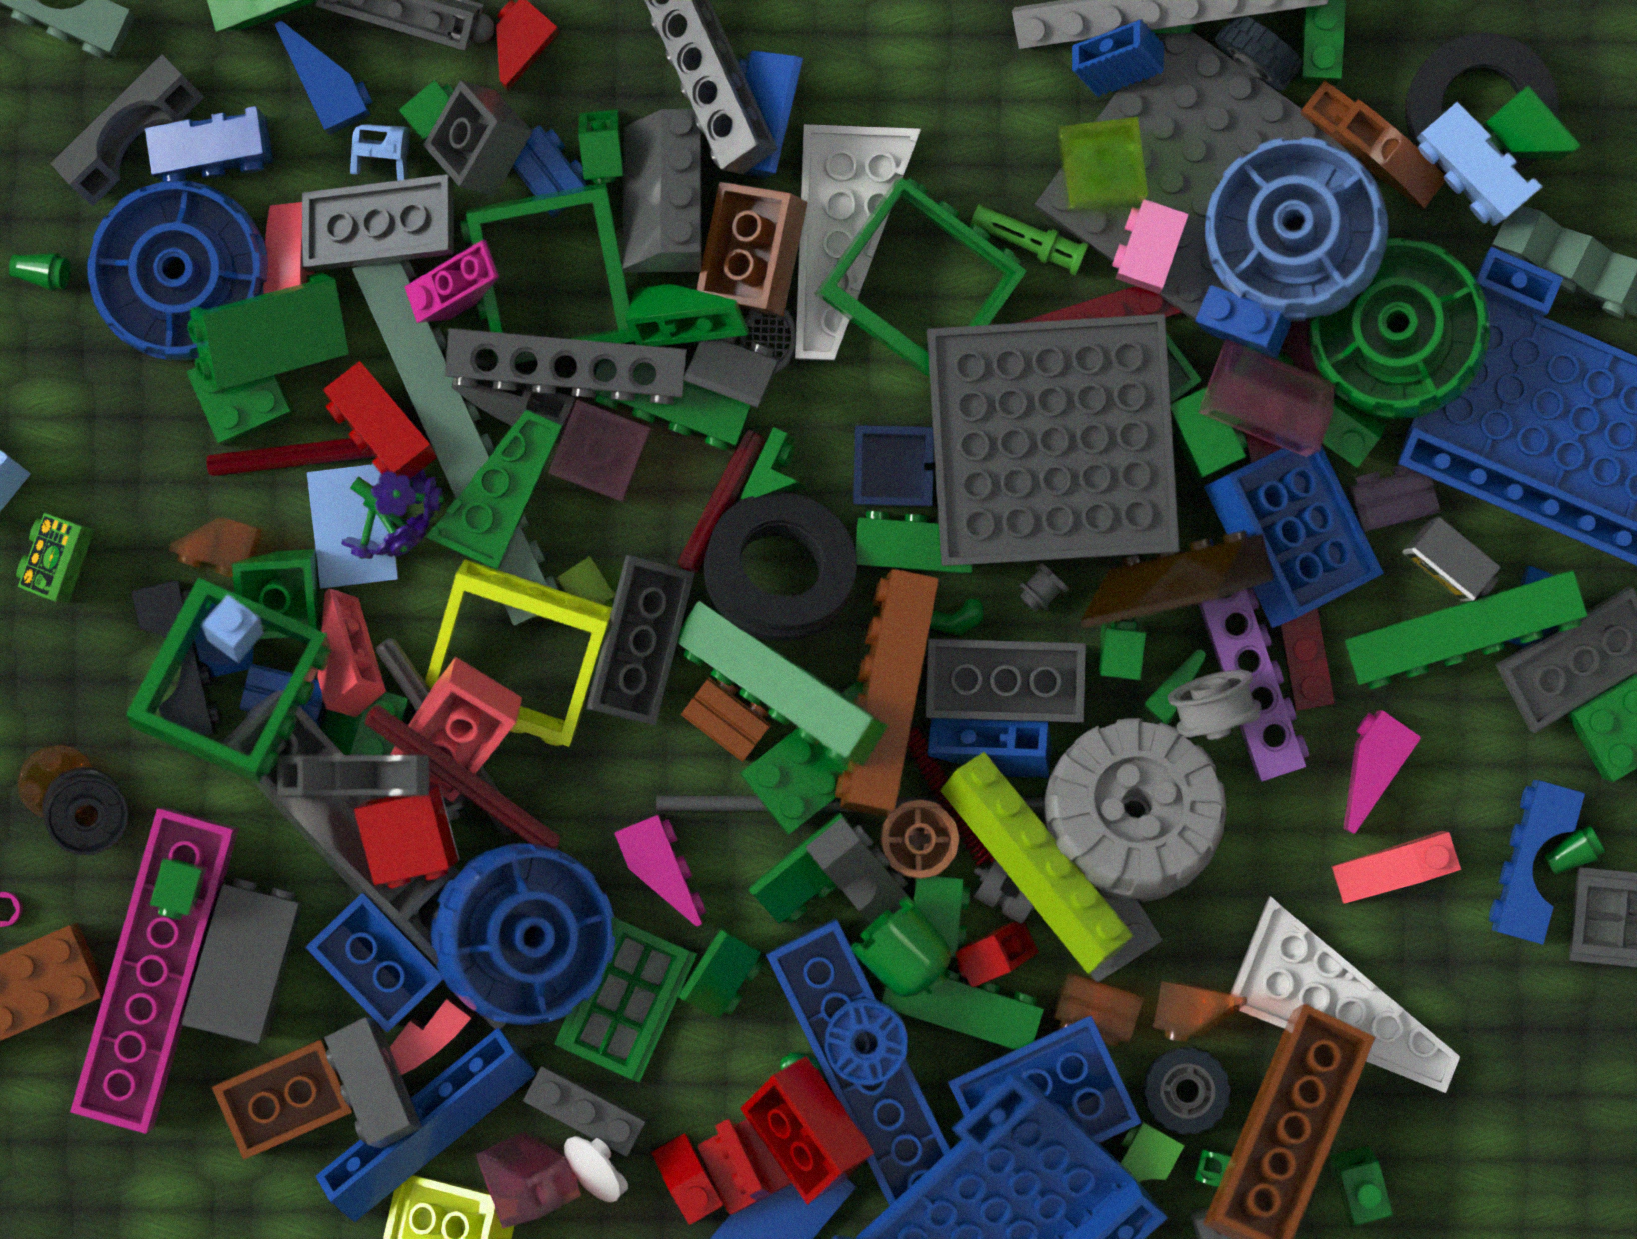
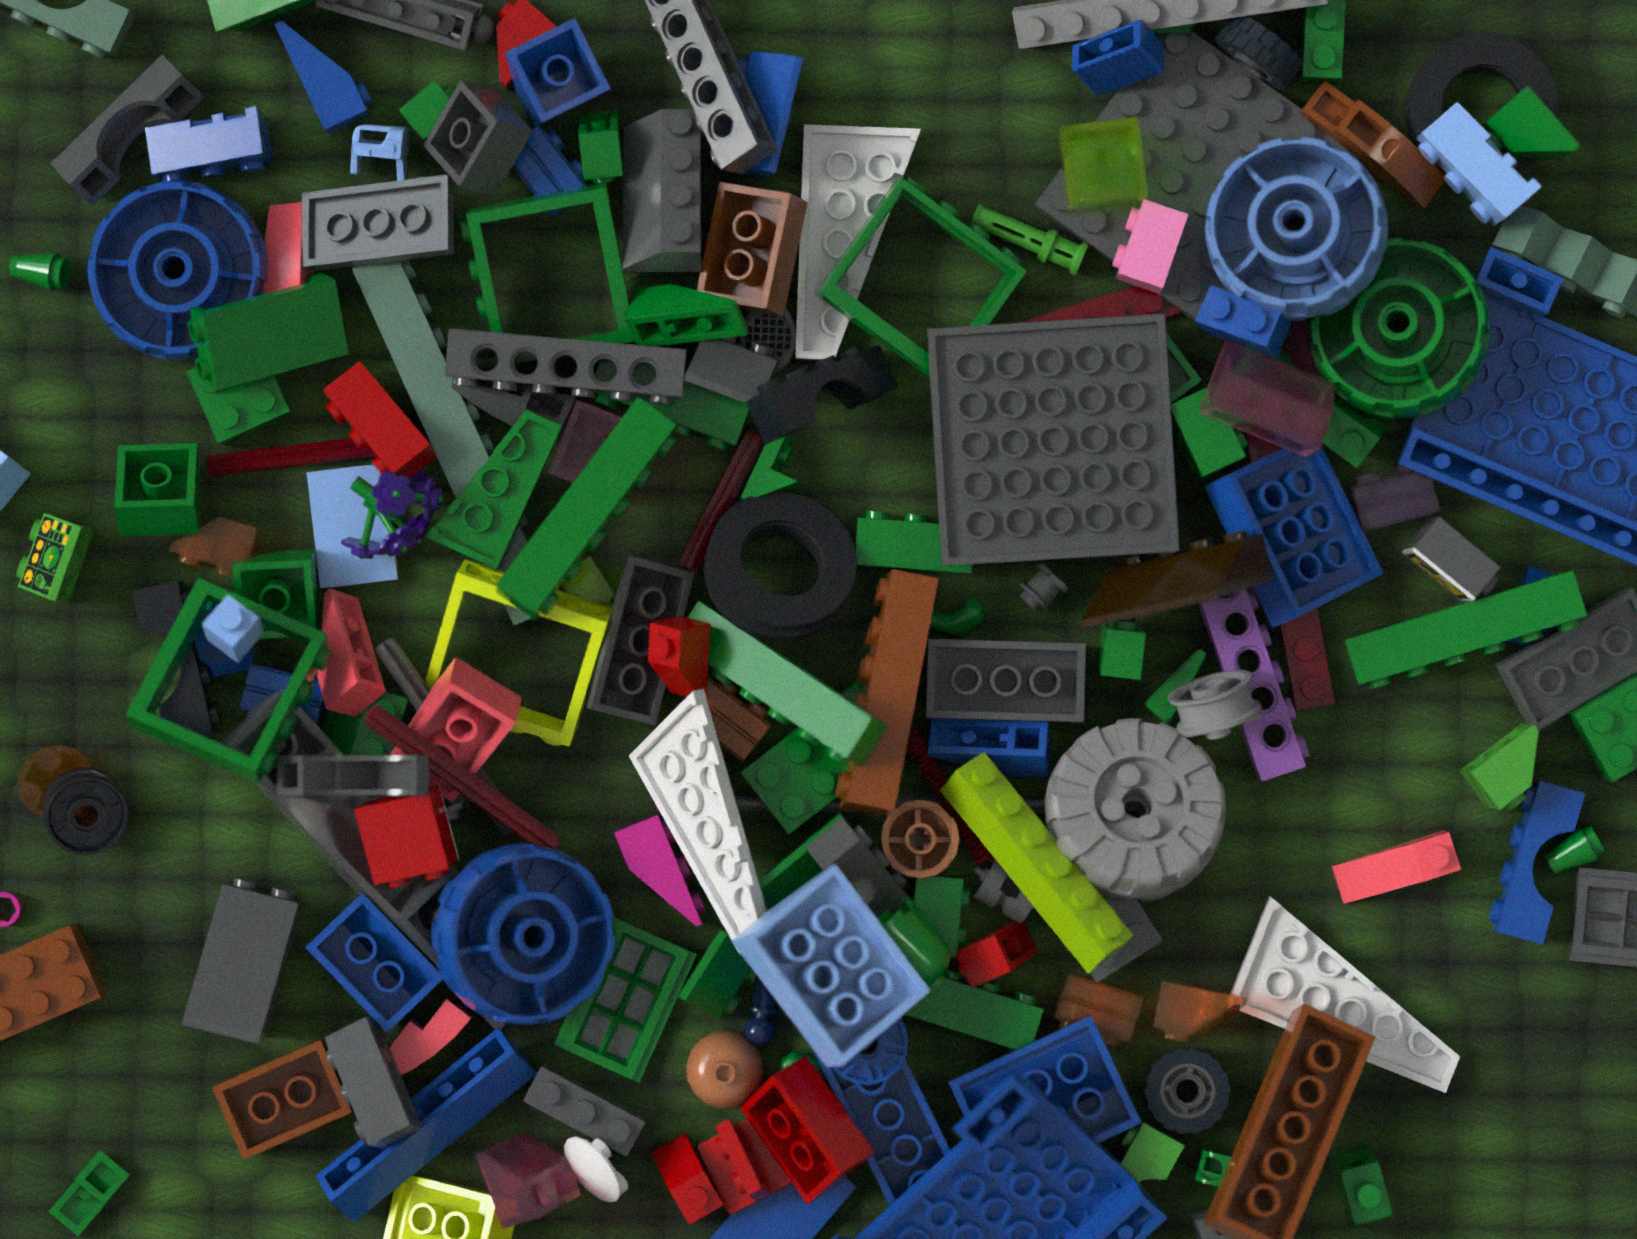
dark pink brick [70,807,239,1134] -> none
green brick [150,857,207,920] -> none
dark pink slope [404,240,499,323] -> none
dark blue piece [853,425,934,508] -> none
dark pink slope [1343,710,1421,834] -> none
none -> green slope [48,1150,130,1238]
none -> green brick [114,443,202,536]
none -> green brick [496,397,678,620]
none -> blue slope [505,18,611,128]
none -> white wing [629,689,767,953]
none -> red slope [648,616,710,697]
none -> nougat cylinder [686,1030,764,1109]
none -> light blue slope [732,864,931,1067]
none -> dark blue axle [744,975,778,1047]
none -> black arch [746,344,899,445]
none -> bright green slope [1459,724,1539,811]

